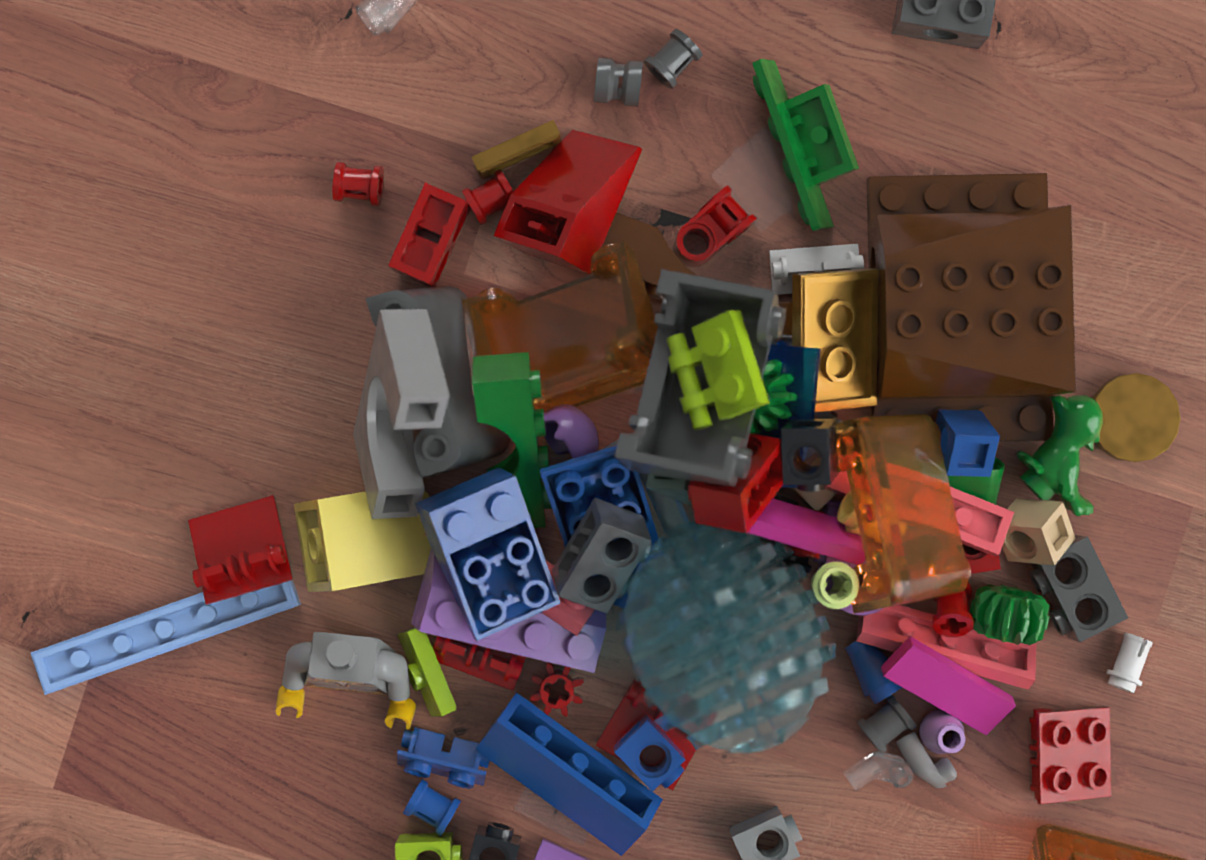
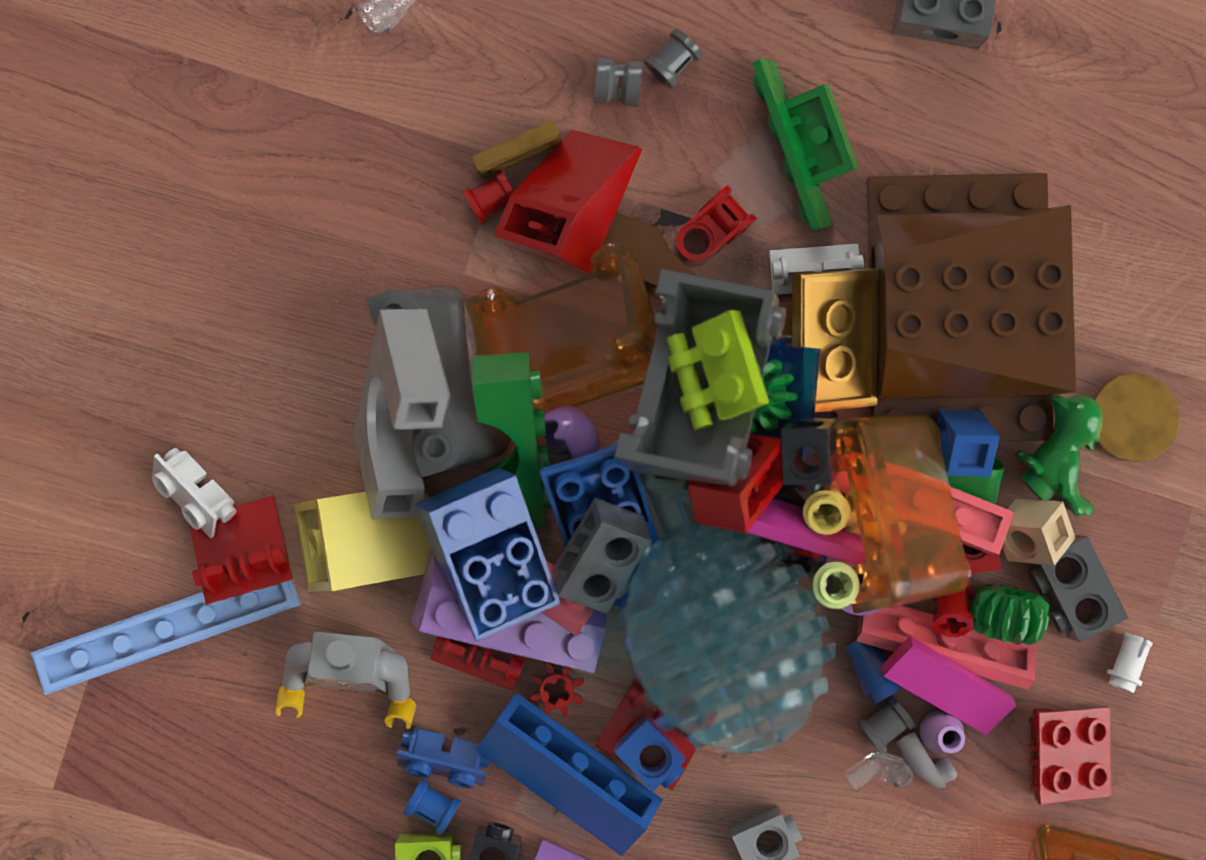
red bush [332,162,384,206] -> none
red brick [388,182,471,287] -> none
lime plate [397,628,457,717] -> none
none -> white hinge [152,448,237,539]
none -> light yellow cone [803,482,851,535]

